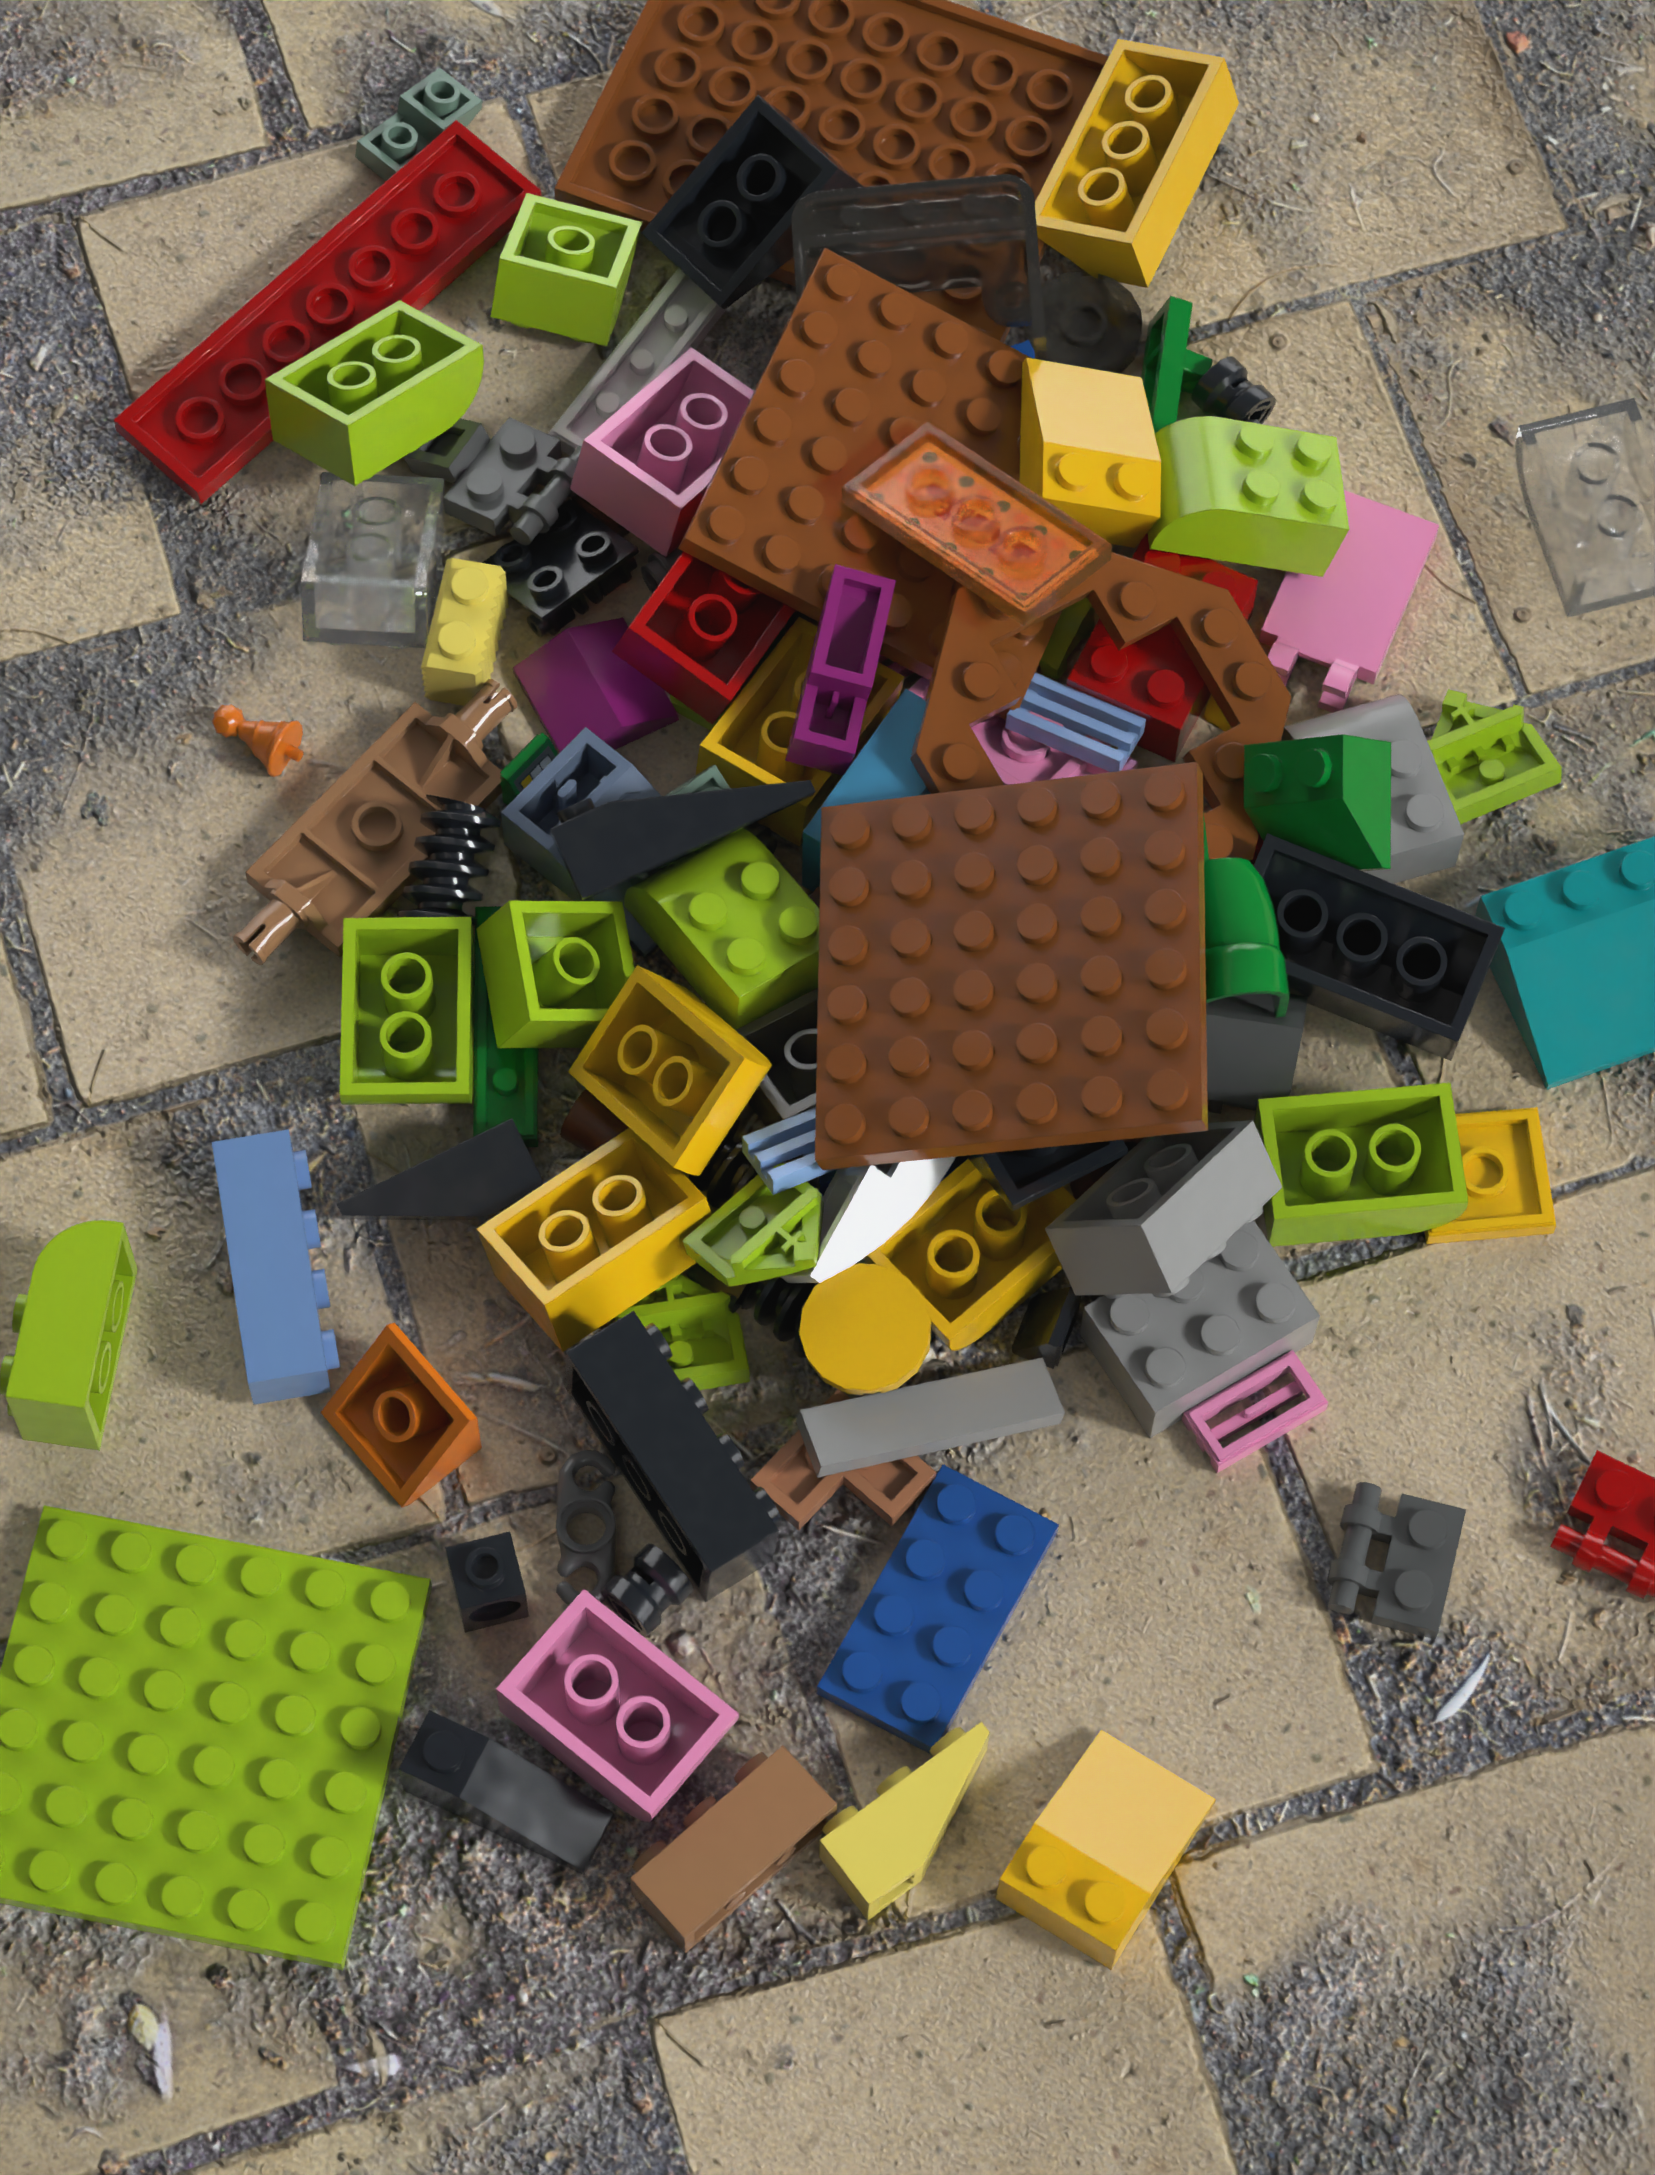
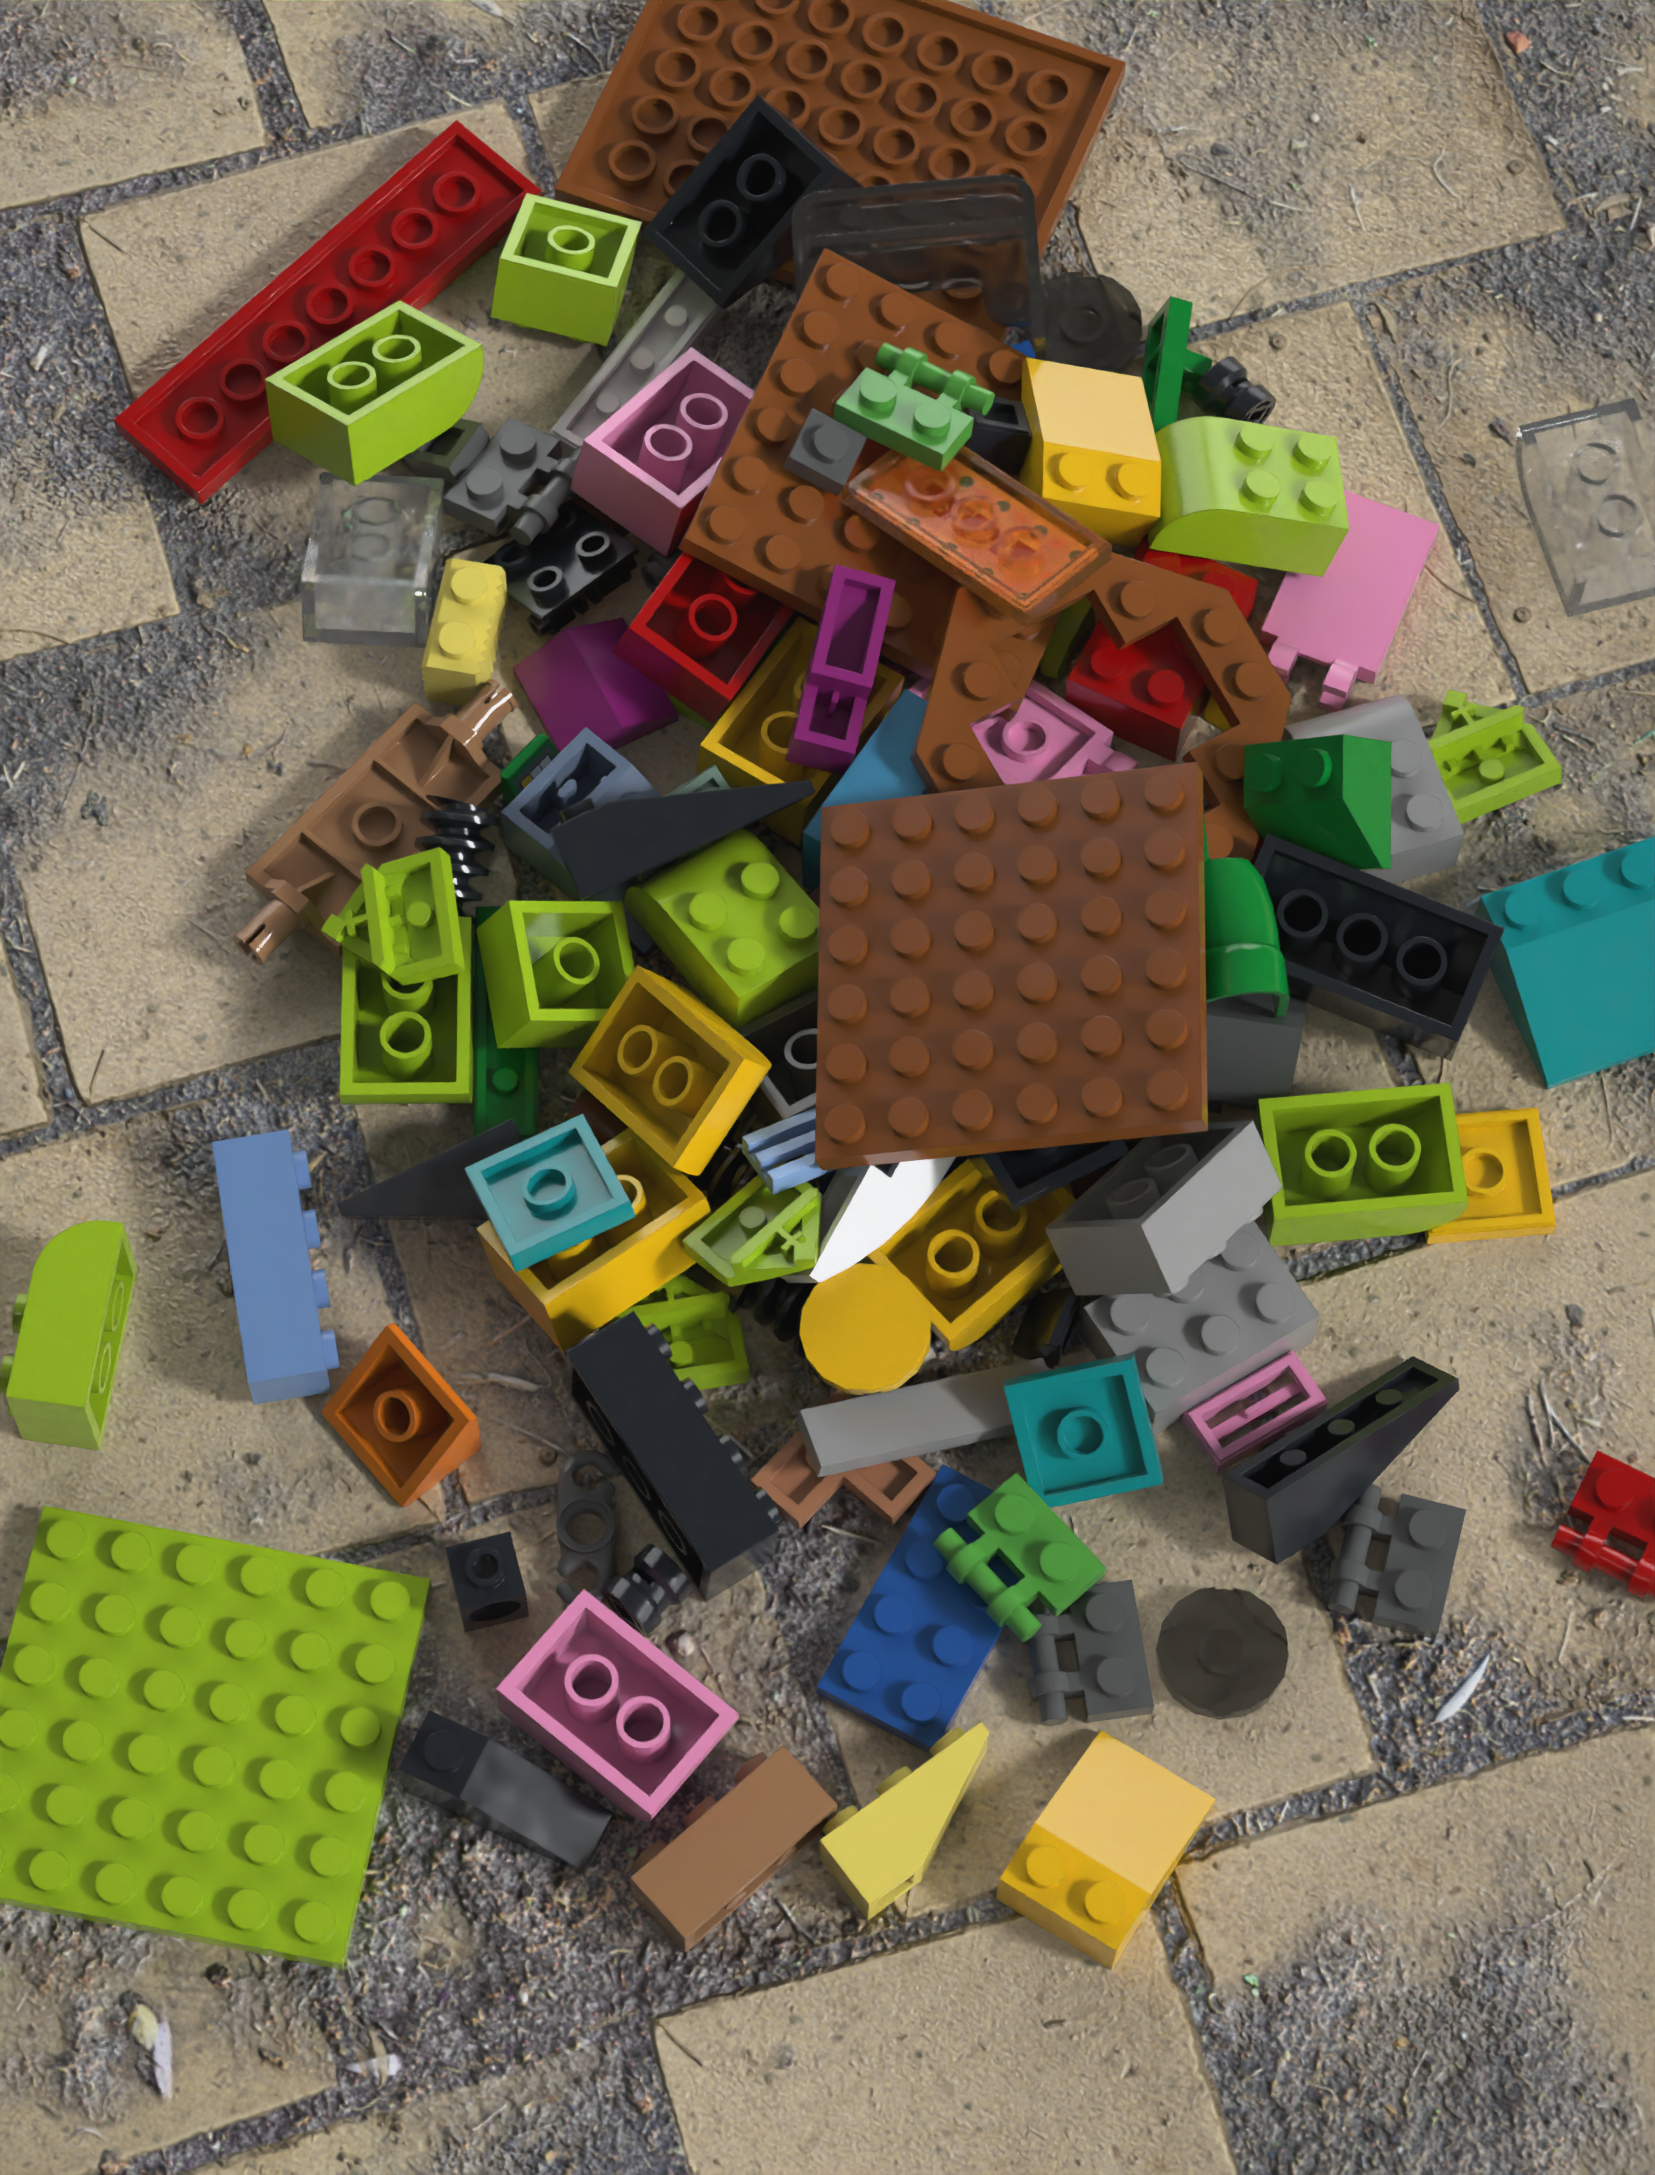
orange piece [212,704,304,777] -> none
sand green slope [355,68,483,181] -> none
light blue tile [1005,673,1146,772] -> none
yellow slope [1025,39,1239,288] -> none
none -> lime slope [321,847,465,985]
none -> teal plate [464,1114,636,1272]
none -> dark grey plate [782,408,868,497]
none -> bright green plate [833,342,995,472]
none -> bright green plate [933,1472,1106,1642]
none -> black slope [961,397,1032,473]
none -> teal plate [1004,1352,1164,1508]
none -> dark grey plate [1021,1580,1154,1726]
none -> clear smoke tile [1155,1587,1289,1720]
none -> black slope [1222,1356,1460,1565]

